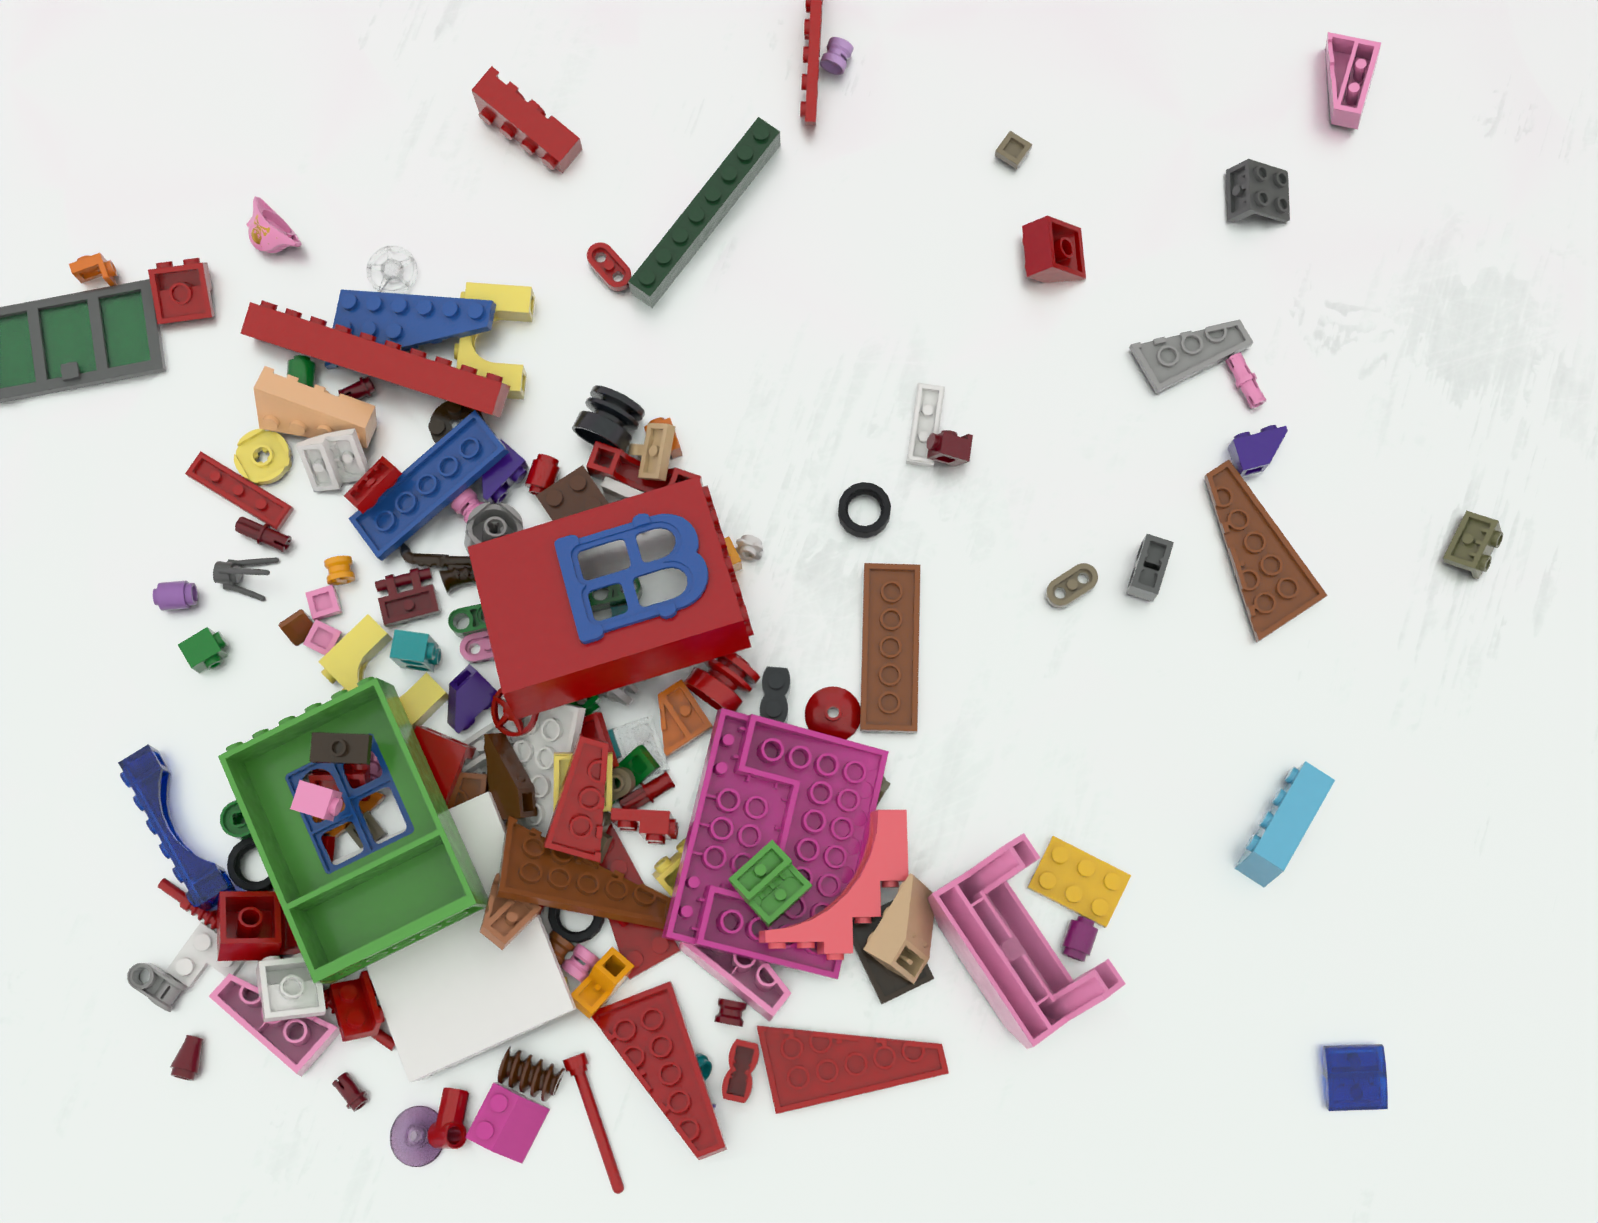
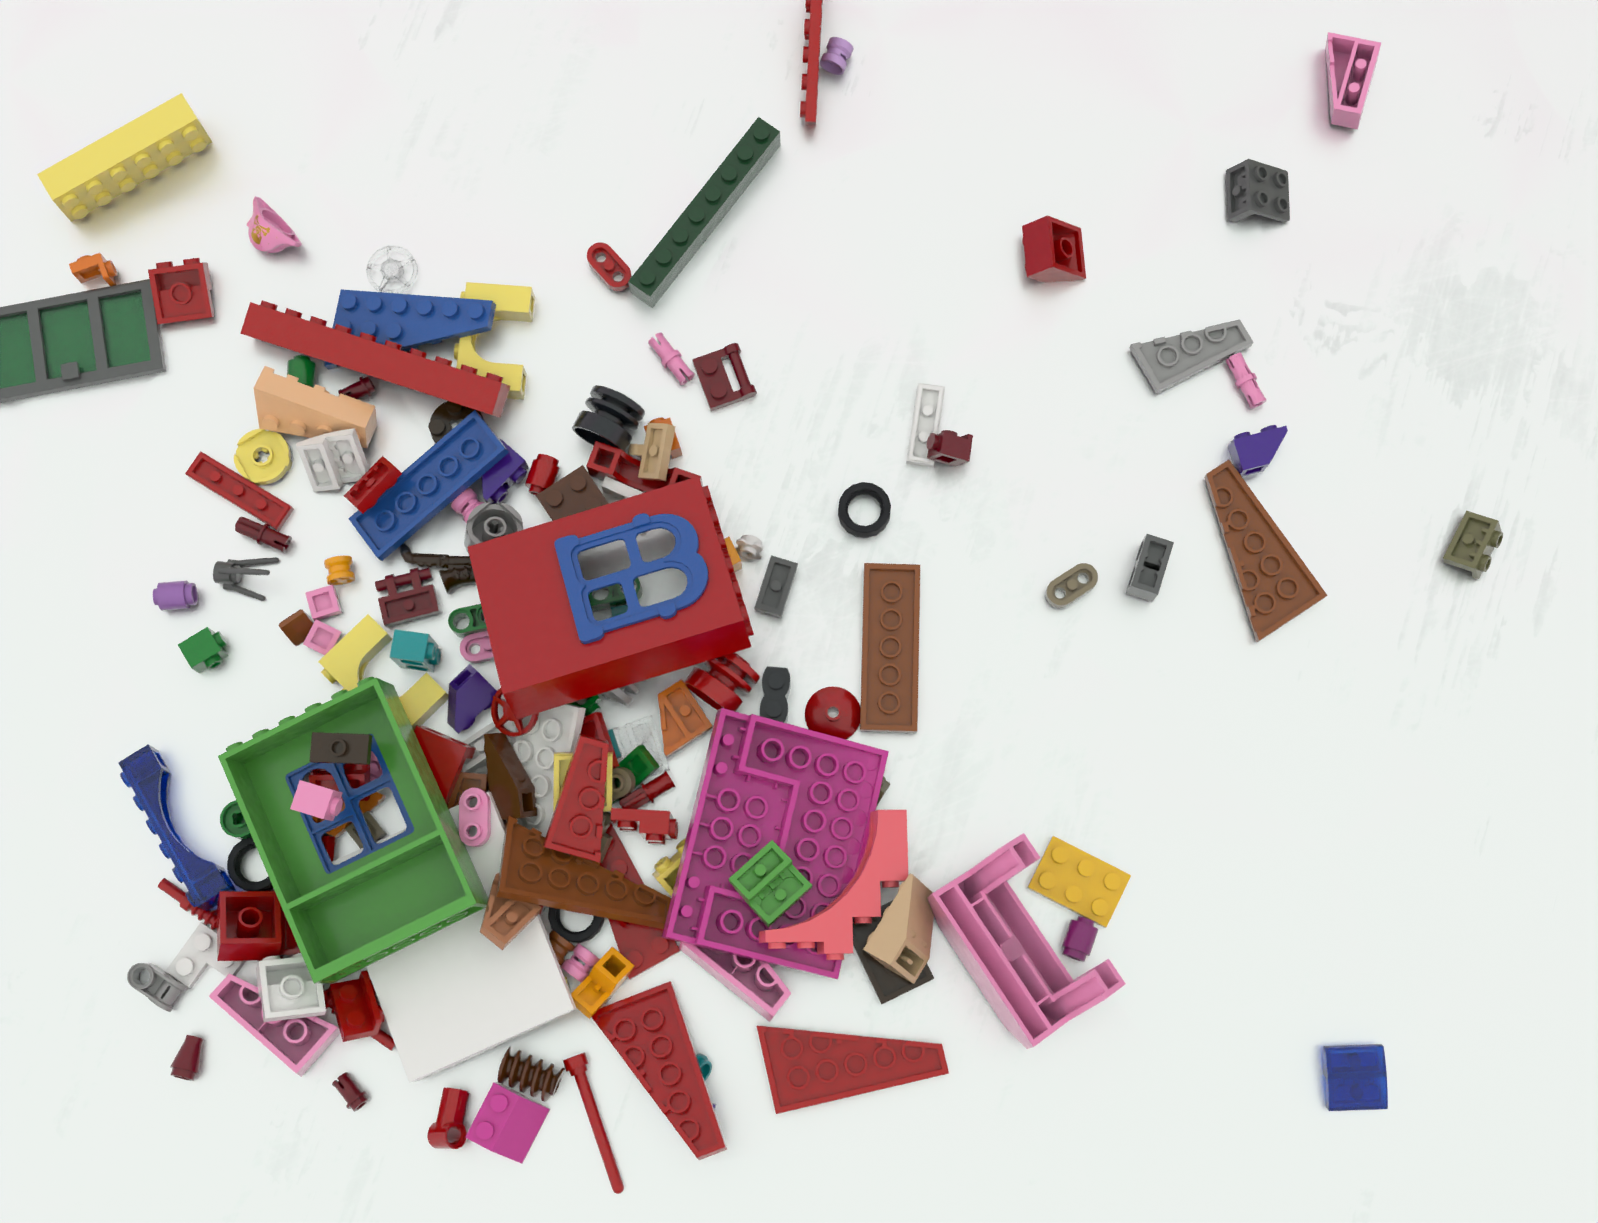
clear purple dish [390,1106,442,1167] -> none
red wedge [471,66,583,173] -> none
dark red wheel [714,998,747,1027] -> none
red brick [722,1039,760,1103] -> none
dark tan plate [994,131,1033,169] -> none
medium azure wedge [1235,761,1335,887] -> none
none -> light yellow brick [37,93,212,222]
none -> bright pink plate [459,788,491,847]
none -> bright pink pin [648,332,695,385]
none -> dark red plate [692,343,757,412]
none -> dark grey plate [754,555,798,618]

